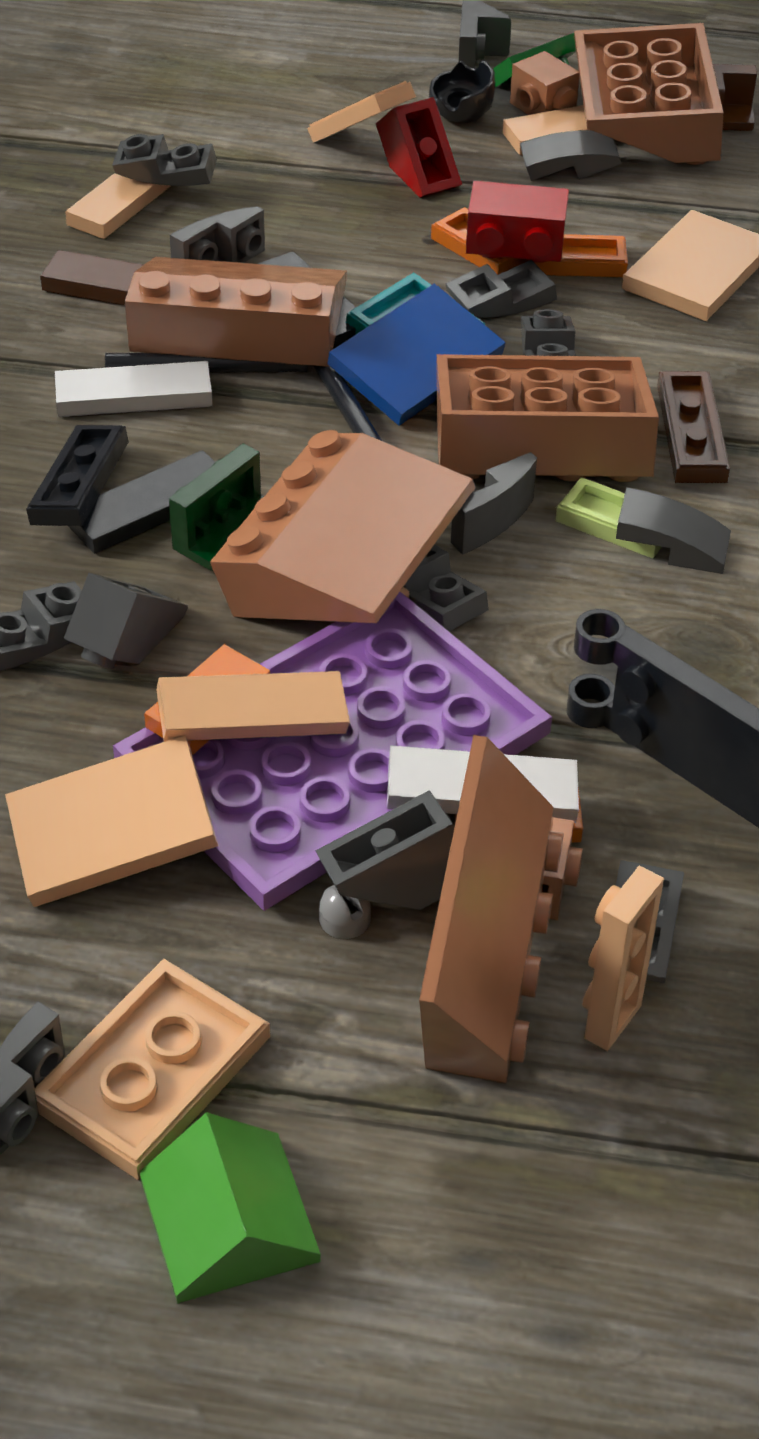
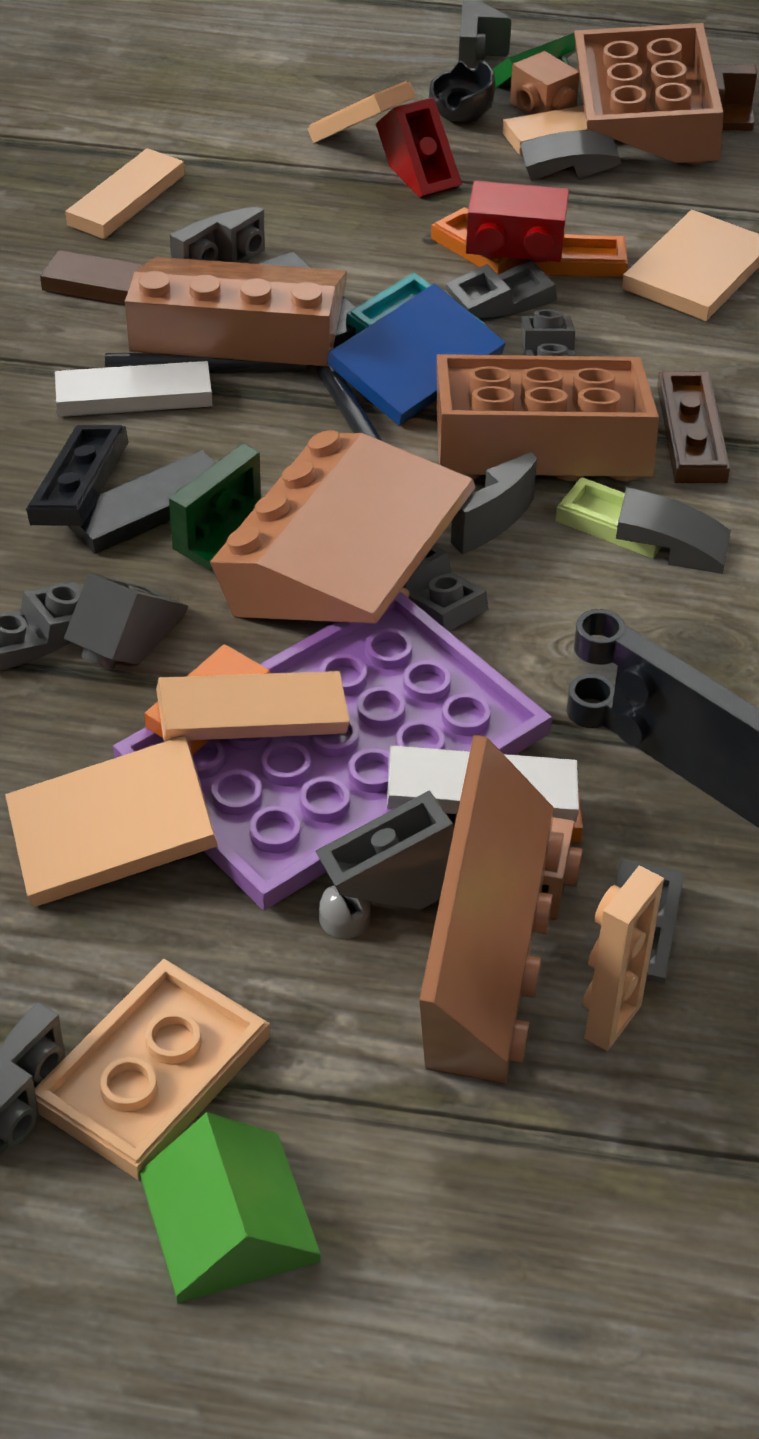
dark grey slope [112,134,217,186] -> none

